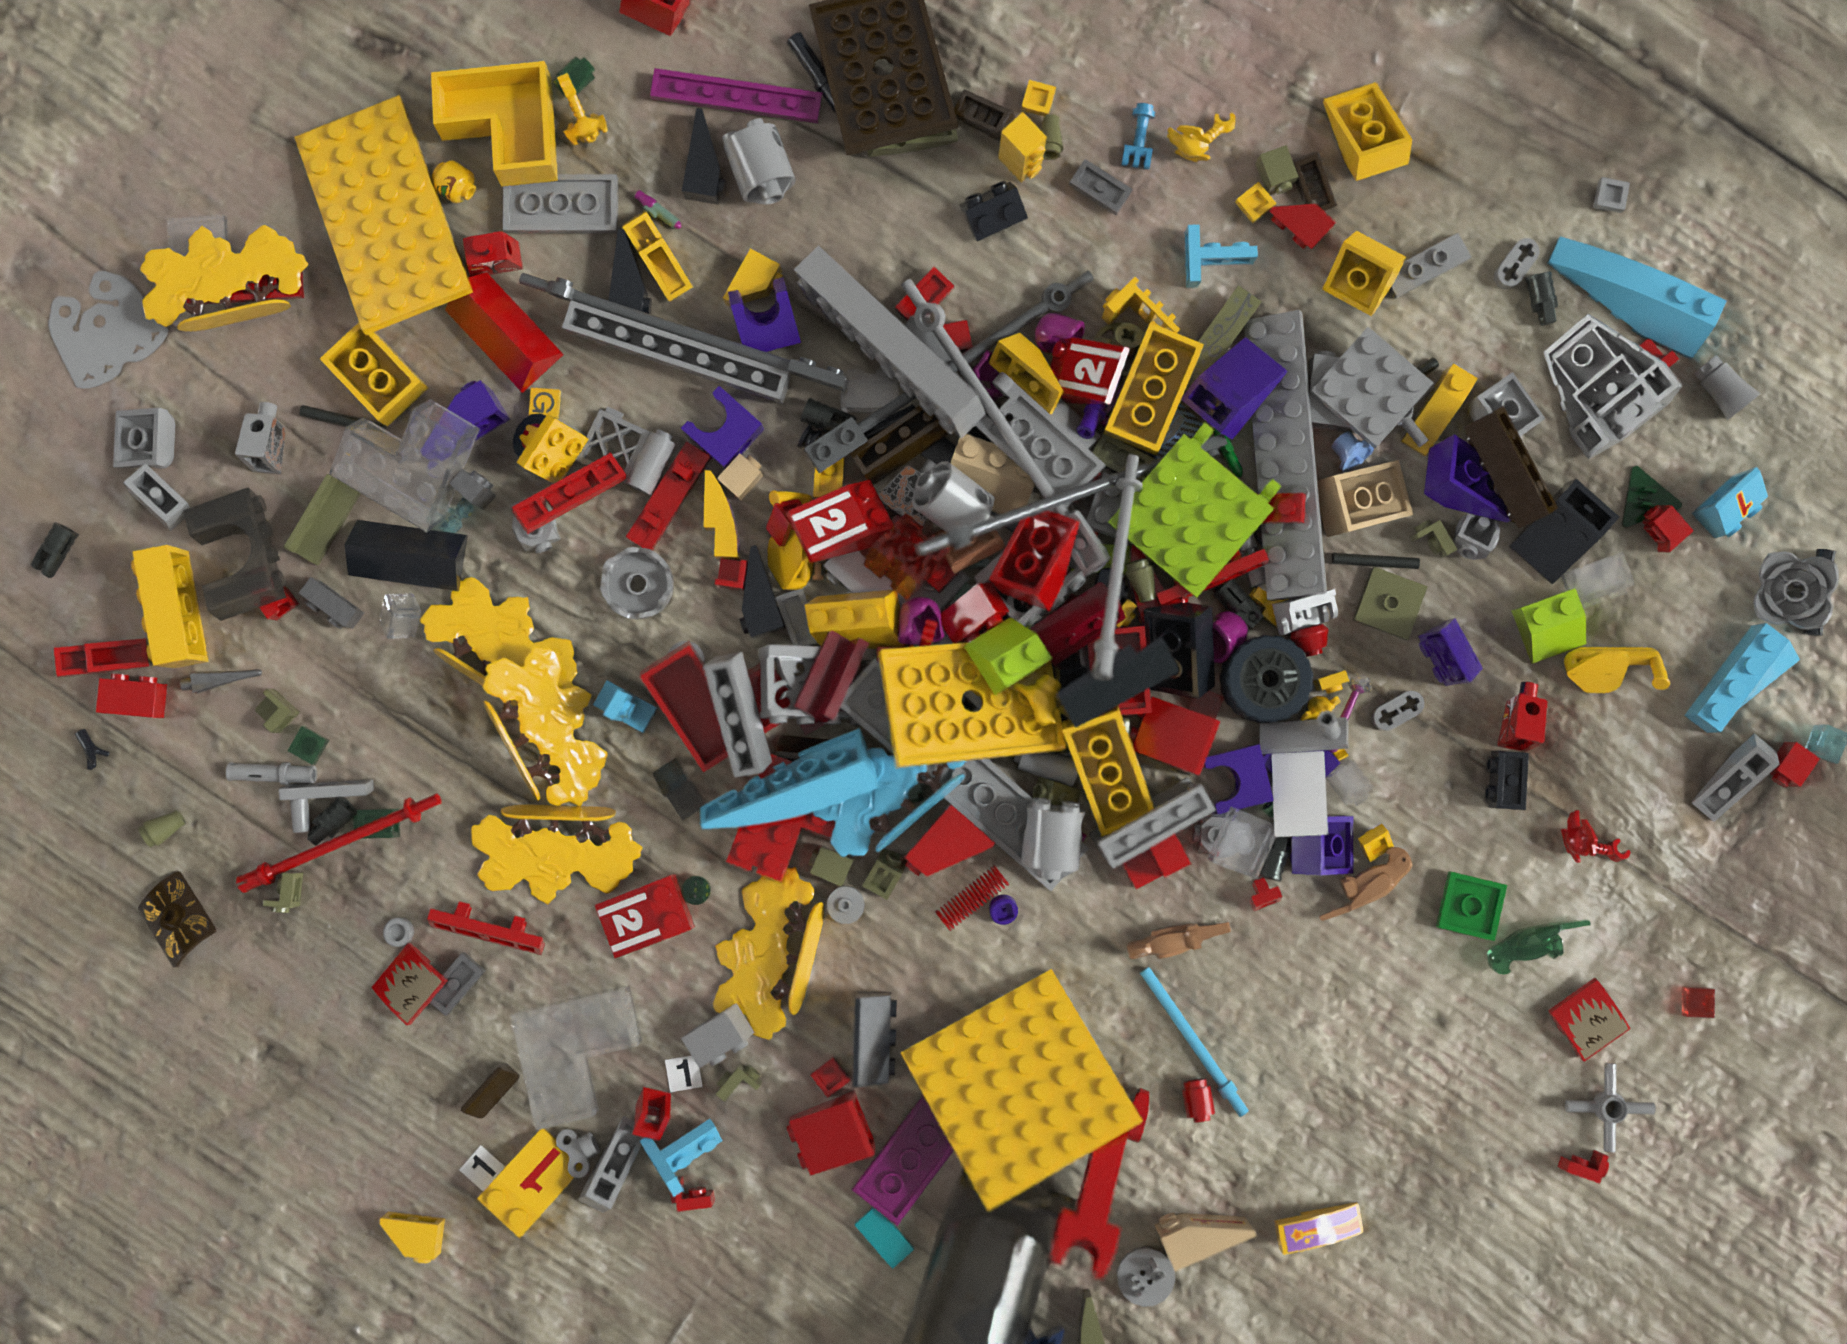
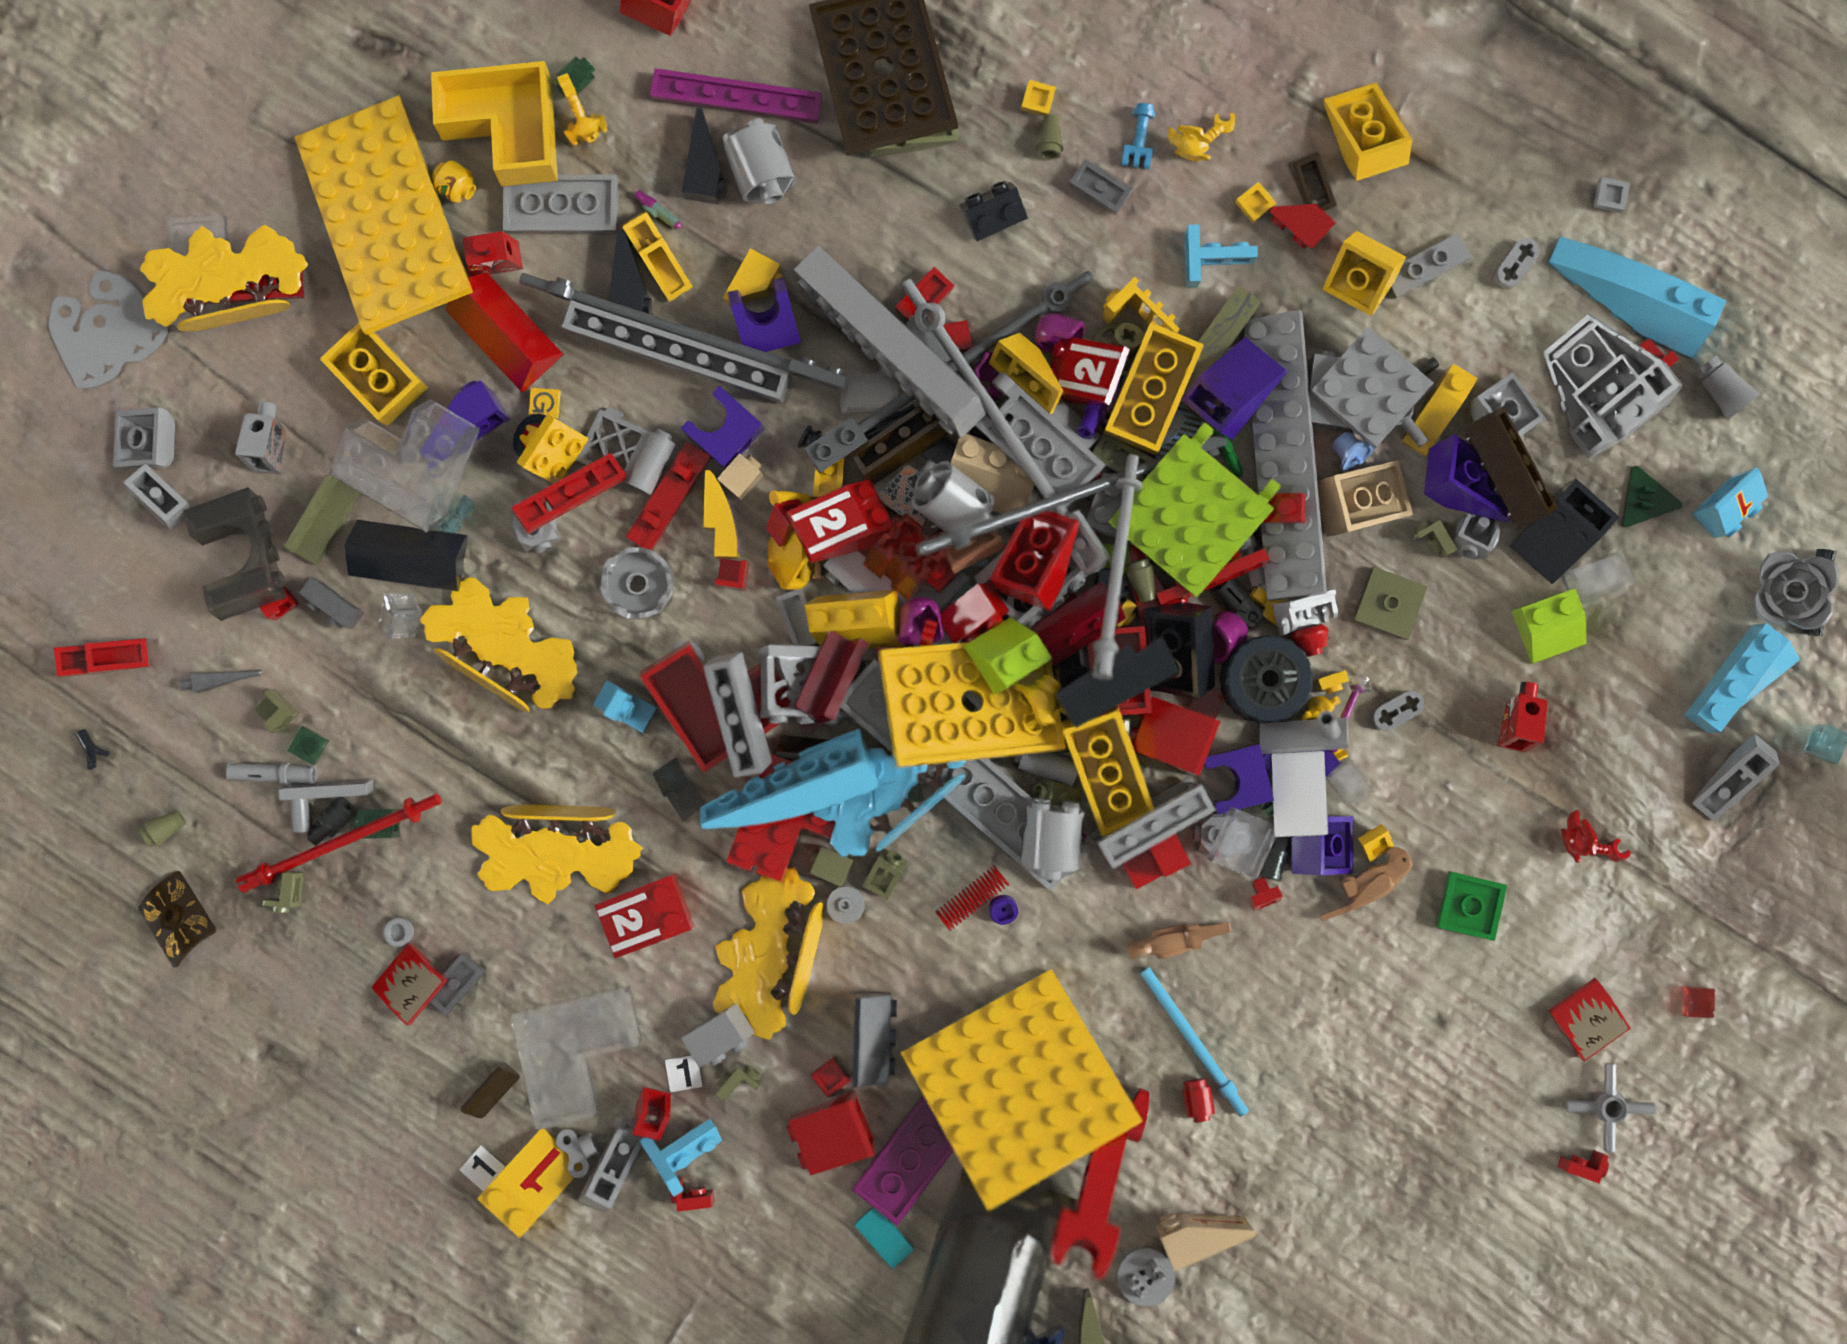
pearl dark grey hinge [31,522,79,578] -> none
red brick [96,674,168,718] -> none
yellow brick [131,545,209,668] -> none
pearl dark grey bar [299,405,386,436] -> none
yellow slope [379,1211,445,1263] -> none
red hinge [427,901,545,956] -> none
flat silver piece [449,468,497,510] -> none
yellow plant [483,647,608,807] -> none
clear green tile [681,876,711,905] -> none
black slope [739,545,785,639] -> none
black pin [787,32,835,112] -> none
pearl dark grey hinge [800,398,857,432] -> none
red slope [904,804,995,877] -> none
dark brown slope [954,89,1016,141] -> none
yellow brick [998,112,1047,183] -> none
olive brick [1255,145,1299,195] -> none
slope [1274,1202,1363,1255] -> none
pearl dark grey bar [1332,553,1420,569] -> none
dark purple slope [1418,618,1483,686] -> none
black bracket [1485,751,1529,810] -> none
clear green animal [1487,919,1590,975] -> none
pearl dark grey hinge [1525,271,1558,326] -> none
yellow piece [1564,647,1670,693] -> none
red window [1642,505,1694,553] -> none
red brick [1770,742,1820,788] -> none

